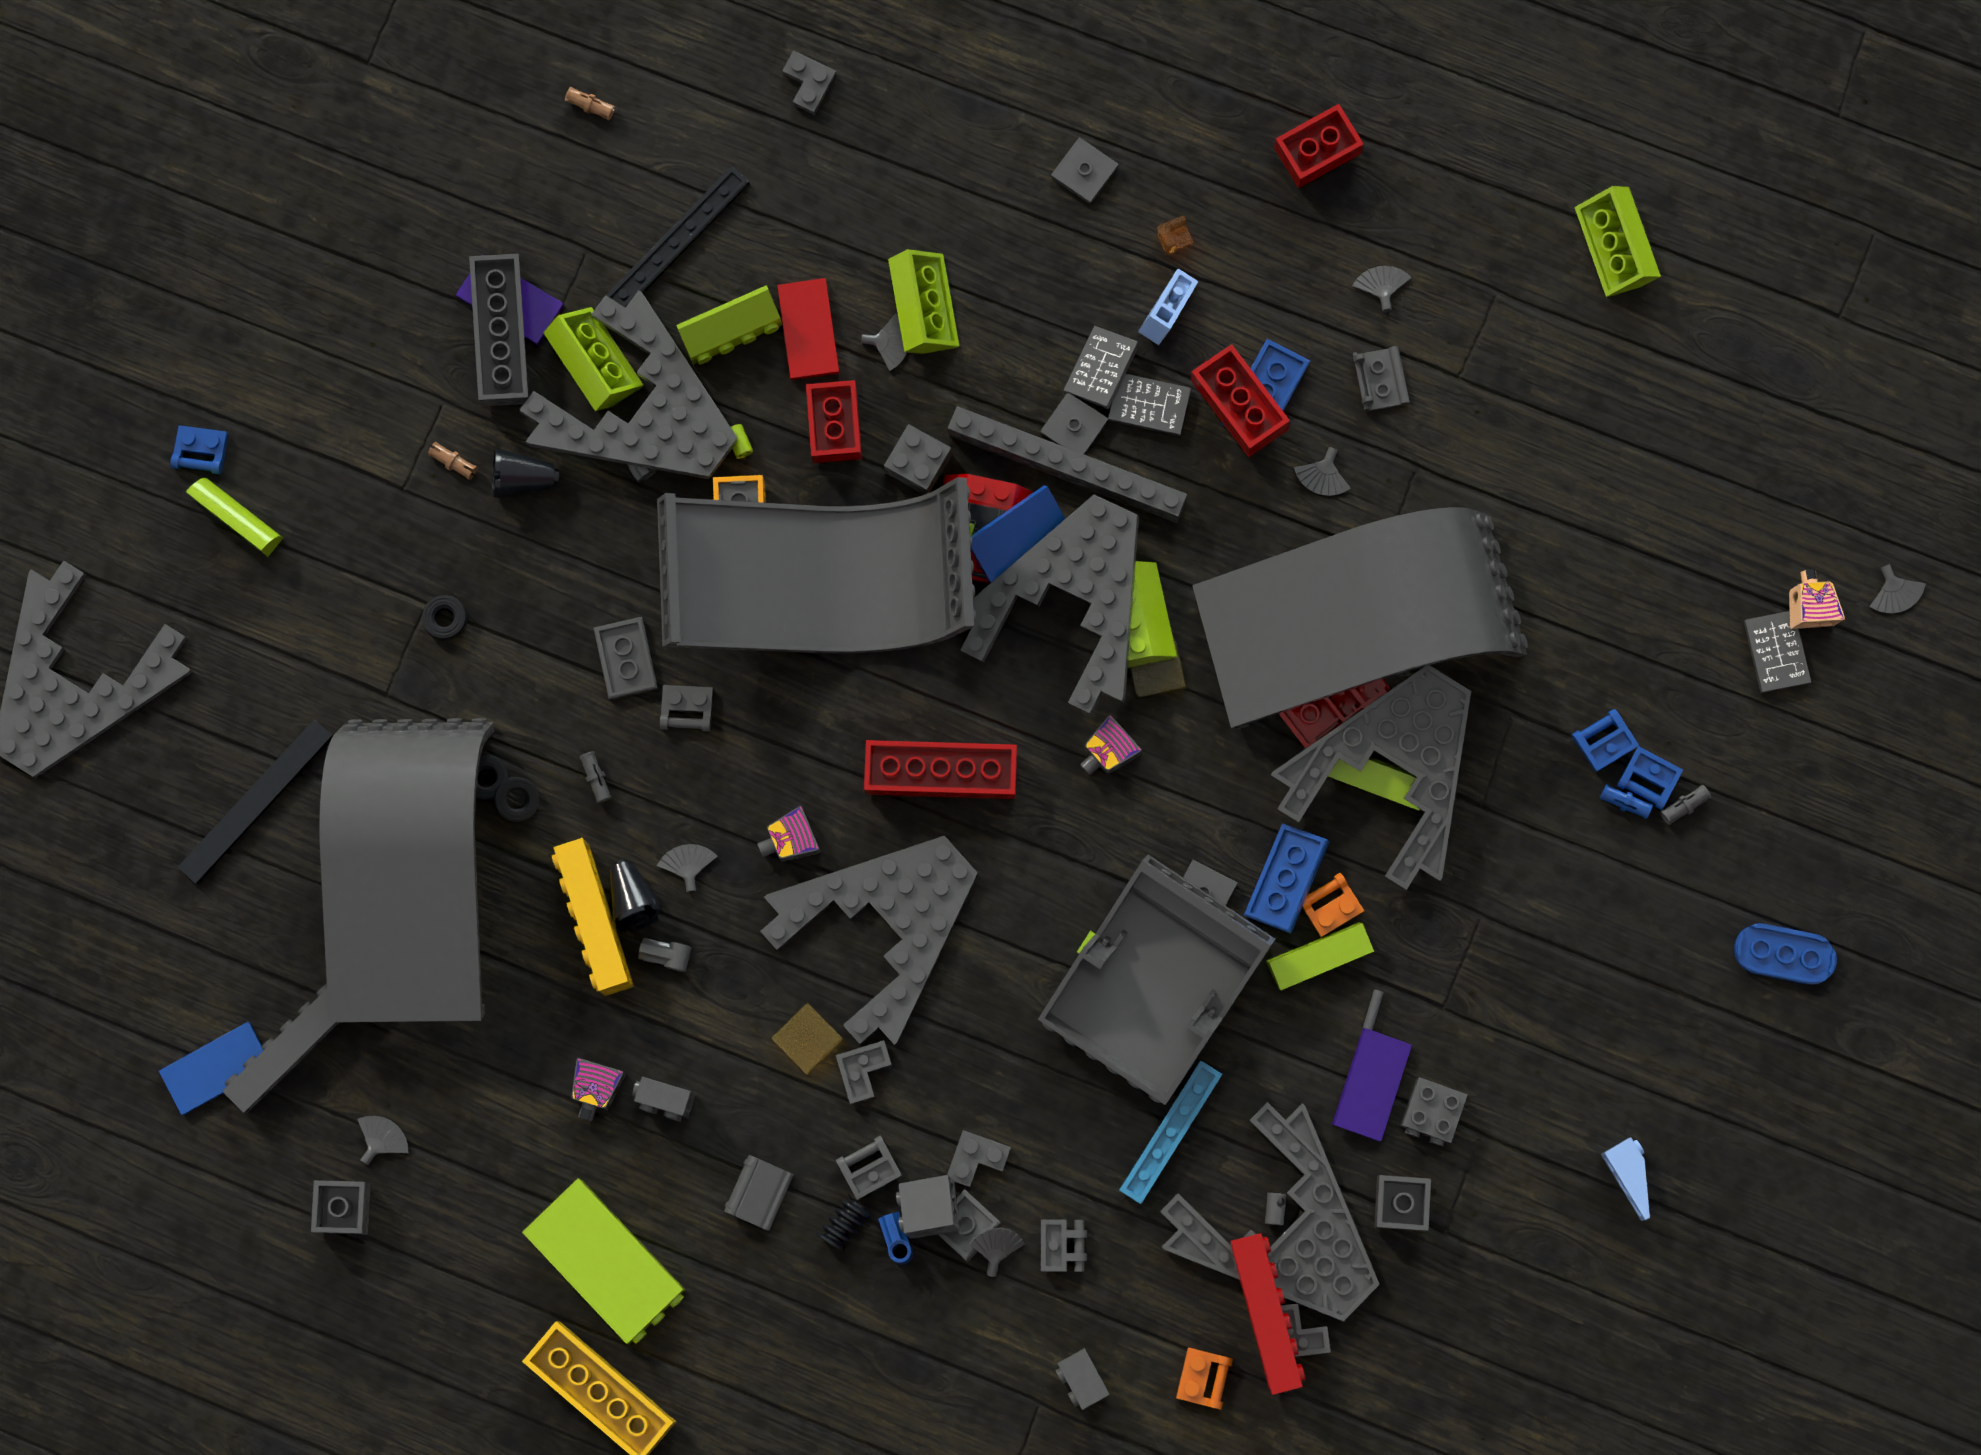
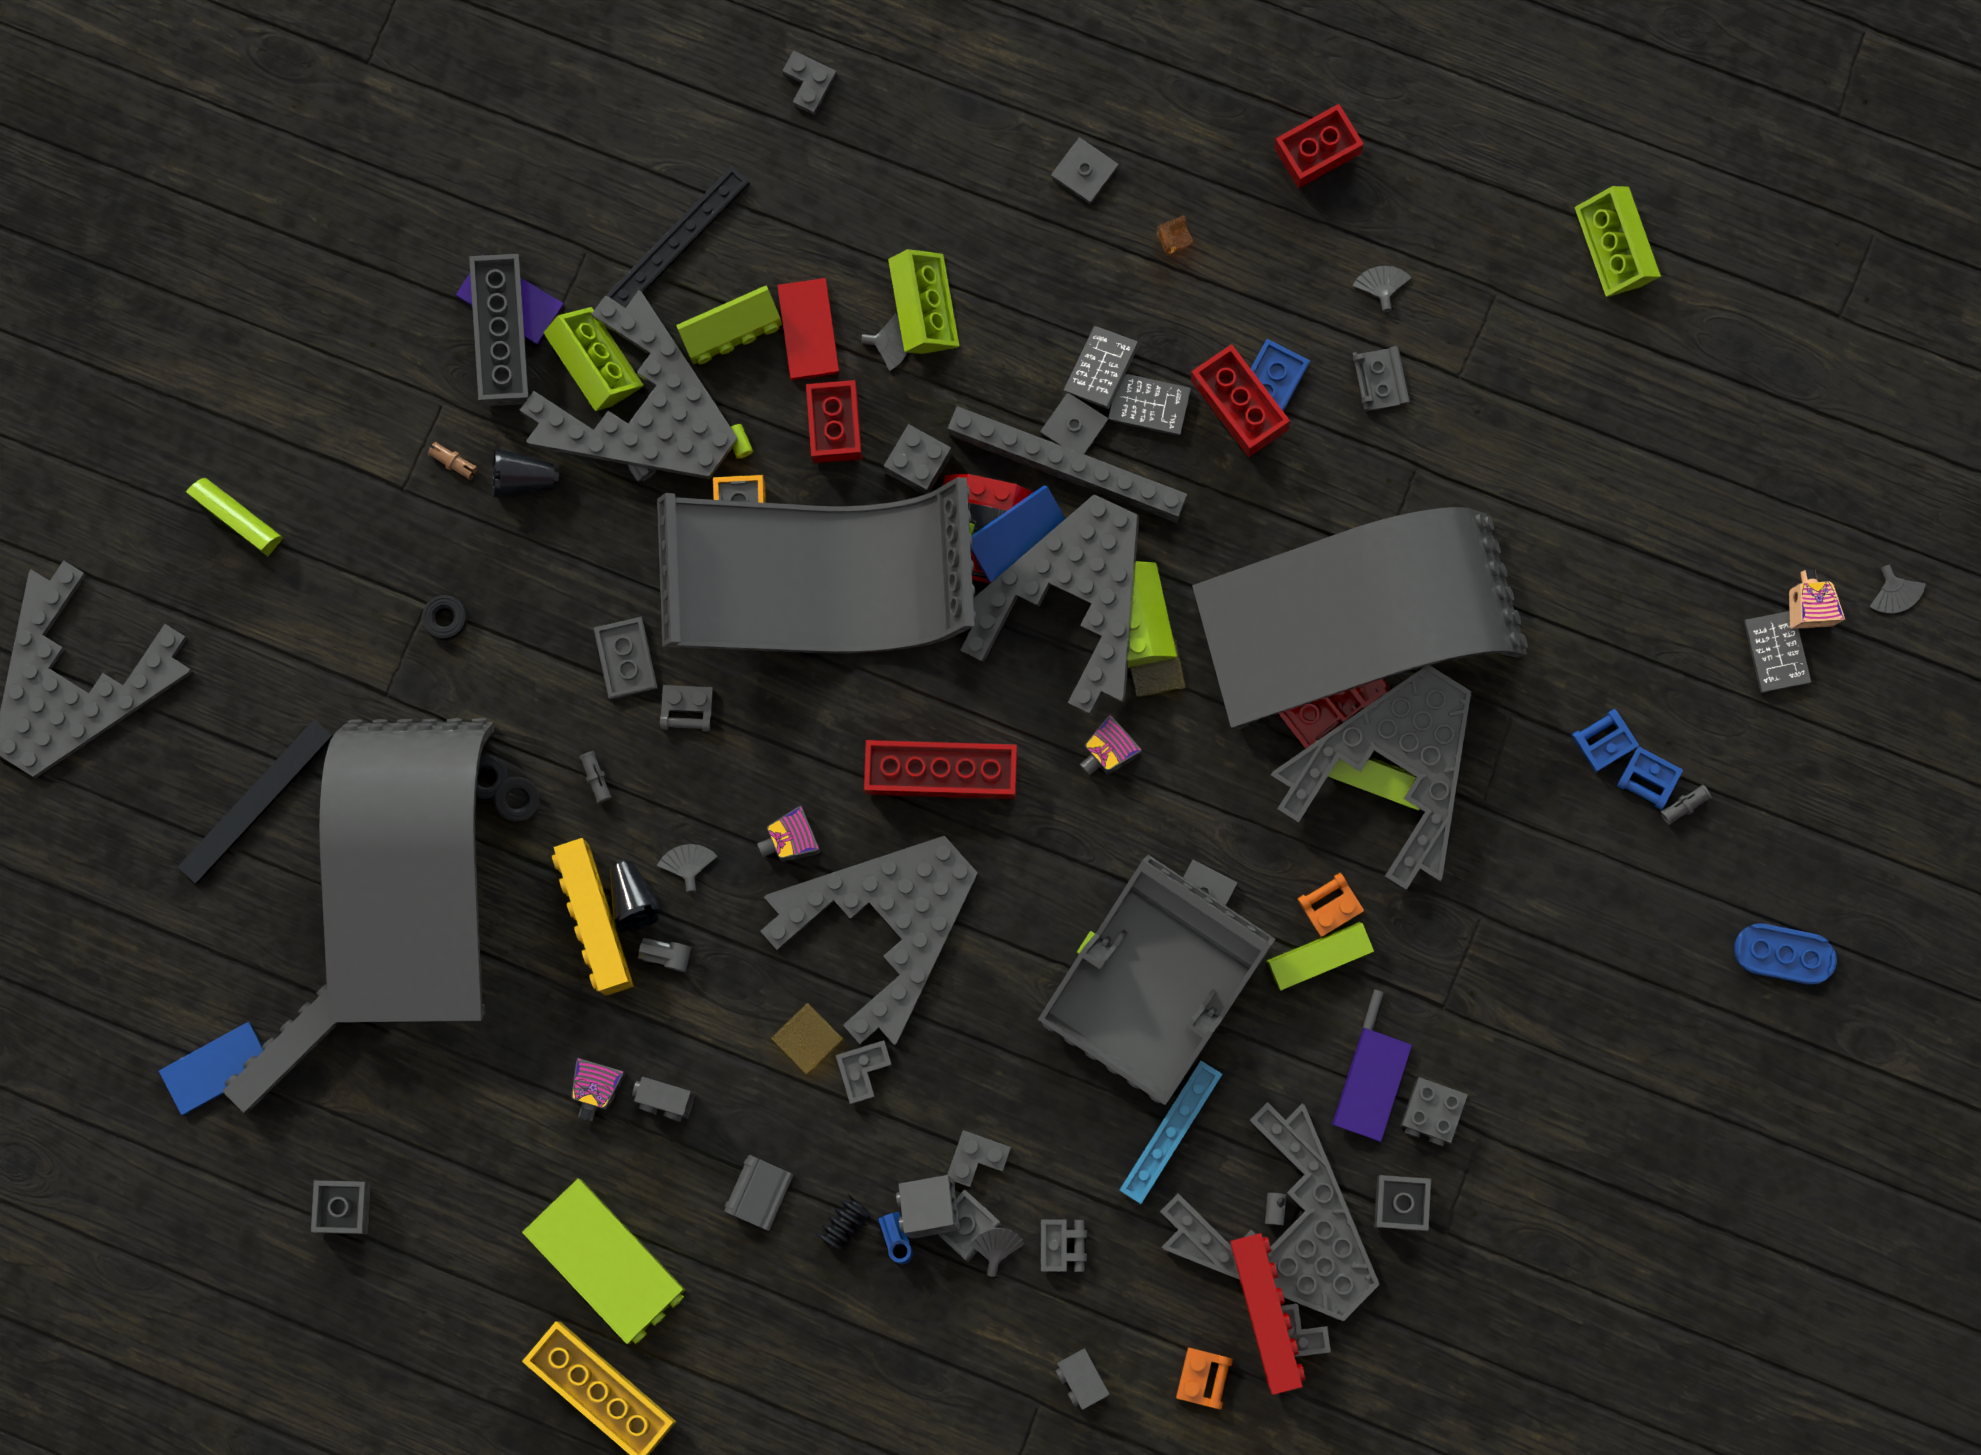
blue plate [170,425,229,475] -> none
dark grey hand [357,1116,409,1165] -> none
medium nougat pin [565,87,615,120] -> none
dark grey plate [836,1135,902,1200] -> none
light blue slope [1138,269,1198,345] -> none
blue tile [1244,823,1329,934] -> none
dark grey hand [1294,447,1351,496] -> none
blue pin [1600,784,1653,819] -> none
light blue slope [1601,1137,1650,1221] -> none

